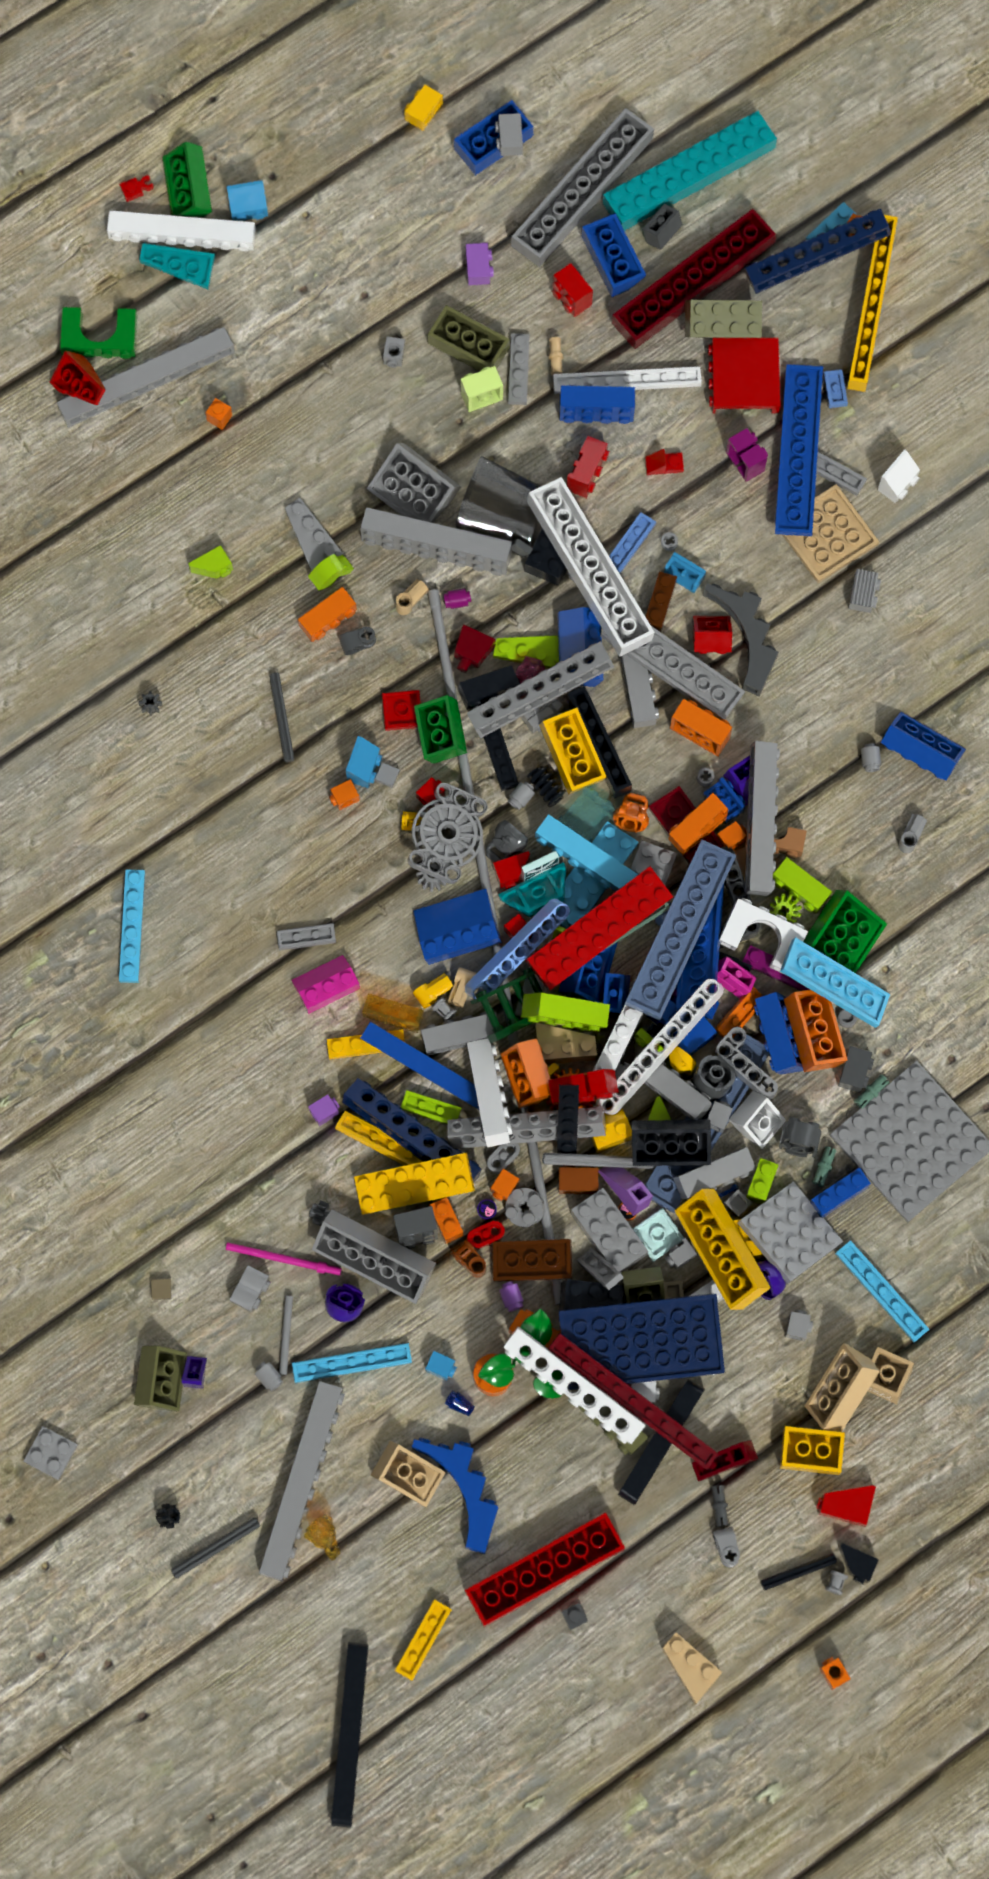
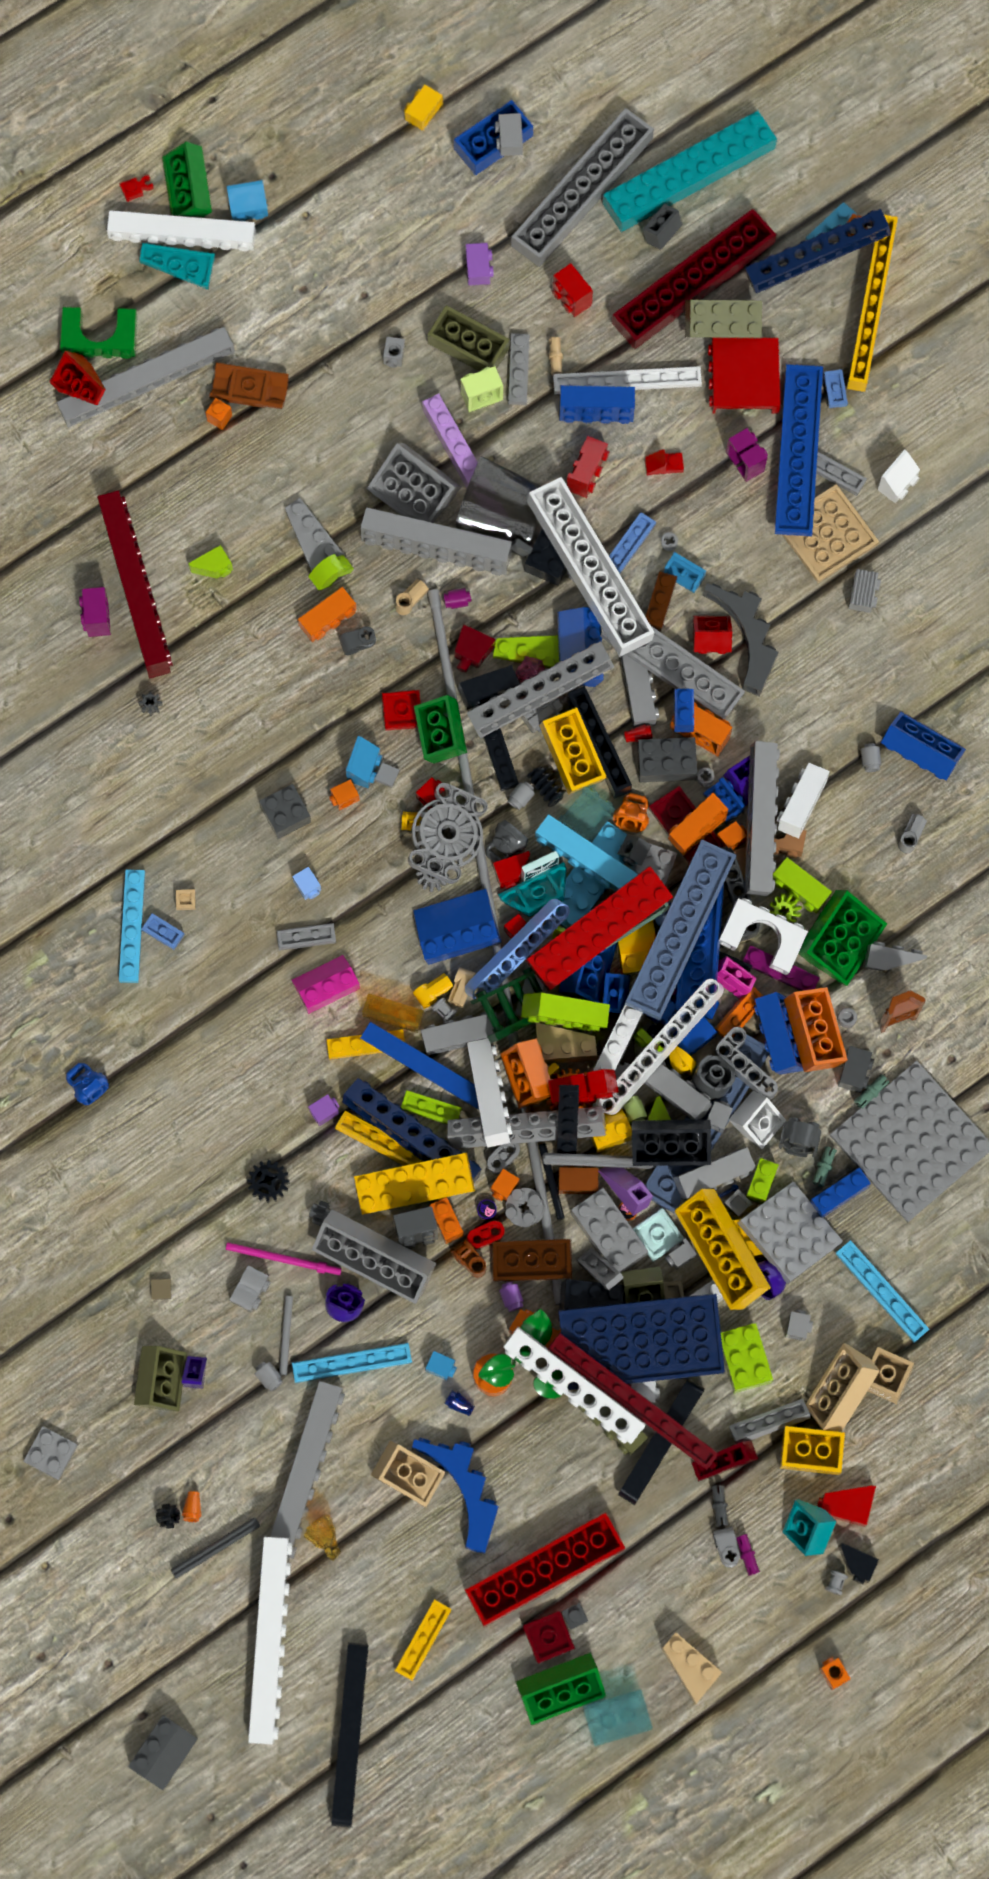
dark grey axle [269,672,294,762] -> none
blue slope [581,213,646,297] -> none
black axle [761,1553,837,1590] -> none
medium azure plate [780,937,890,1028] -> none
none -> blue piece [66,1063,109,1105]
none -> magenta brick [79,587,111,637]
none -> dark red brick [97,490,173,679]
none -> dark grey slope [128,1715,198,1791]
none -> medium blue plate [142,913,185,950]
none -> tan plate [176,889,196,910]
none -> orange cone [182,1491,202,1522]
none -> dark orange piece [209,363,289,409]
none -> black gear [247,1160,290,1203]
none -> white brick [248,1536,293,1745]
none -> dark grey brick [259,784,311,839]
none -> light blue brick [292,867,321,900]
none -> lavender brick [422,394,508,533]
none -> green slope [515,1652,607,1726]
none -> dark red plate [523,1611,575,1664]
none -> black bar [538,1144,565,1220]
none -> clear light blue brick [582,1689,653,1747]
none -> dark grey brick [617,834,652,866]
none -> yellow slope [617,920,656,974]
none -> yellowish green brick [623,1096,647,1124]
none -> red cone [624,724,653,743]
none -> dark grey brick [637,737,697,783]
none -> blue brick [674,689,694,732]
none -> lime brick [721,1323,773,1394]
none -> light grey plate [729,1399,811,1444]
none -> magenta pin [736,1534,760,1576]
none -> white brick [777,763,830,839]
none -> teal slope [782,1499,837,1556]
none -> light grey slope [864,941,927,971]
none -> dark orange piece [880,990,926,1033]

